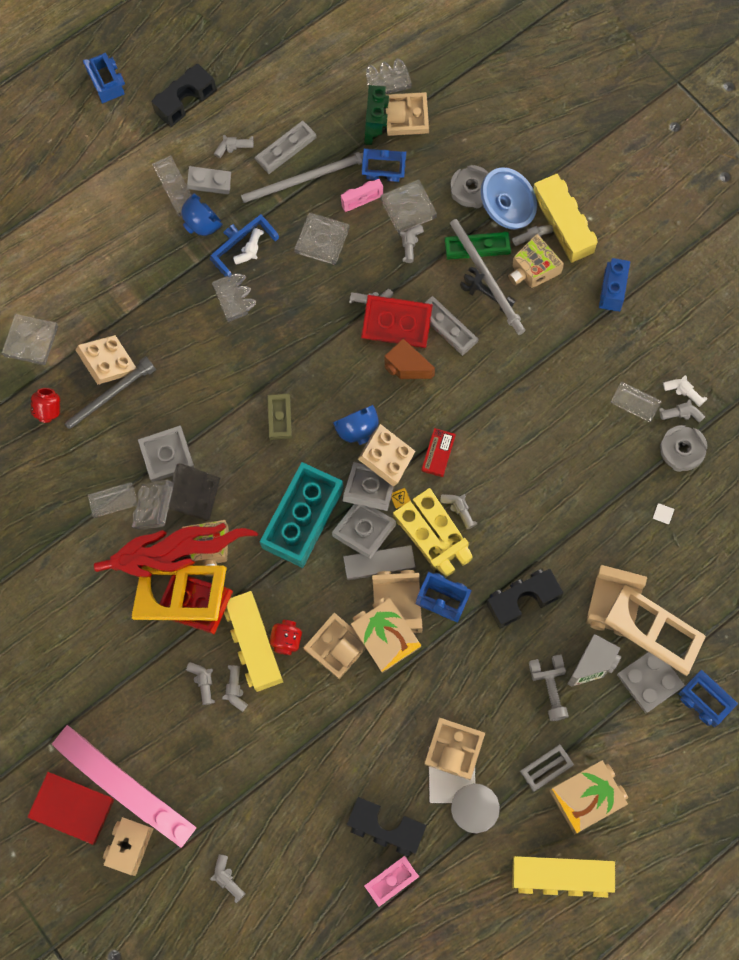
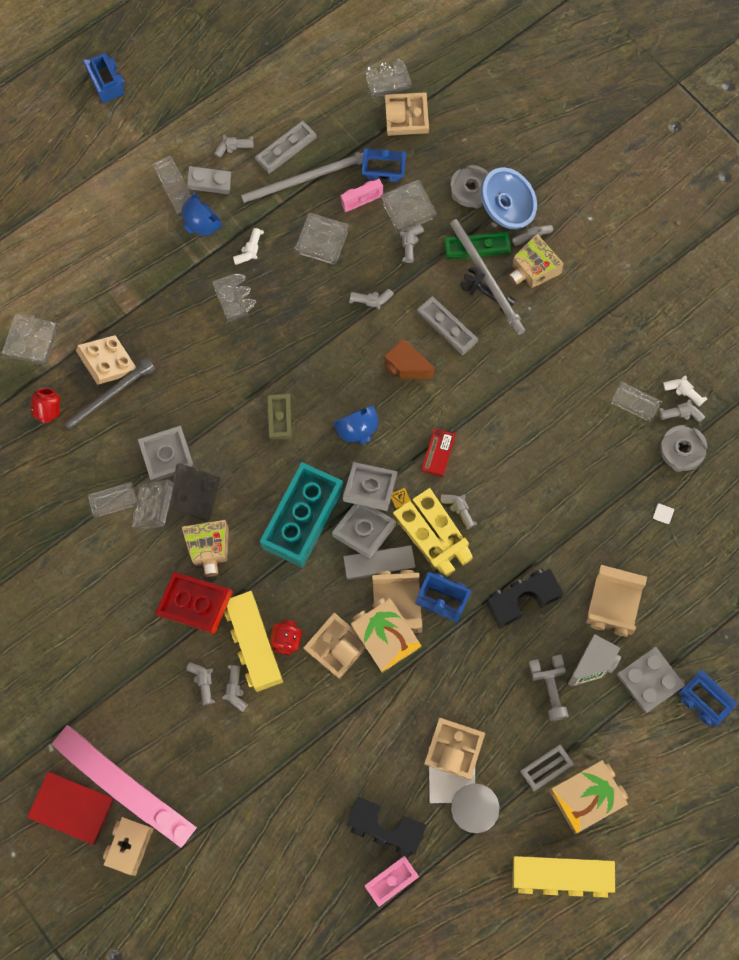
red piece [94,523,258,577] -> none
yellow window [132,566,227,621] -> none
black arch [151,63,217,127] -> none
blue piece [210,214,279,280] -> none
light grey piece [210,854,245,903] -> none
tan plate [358,424,415,487] -> none
red tile [361,295,433,348] -> none
dark green plate [364,85,389,145] -> none
light yellow brick [533,174,598,263] -> none
blue window [599,258,630,312] -> none
tan window [604,585,706,676] -> none

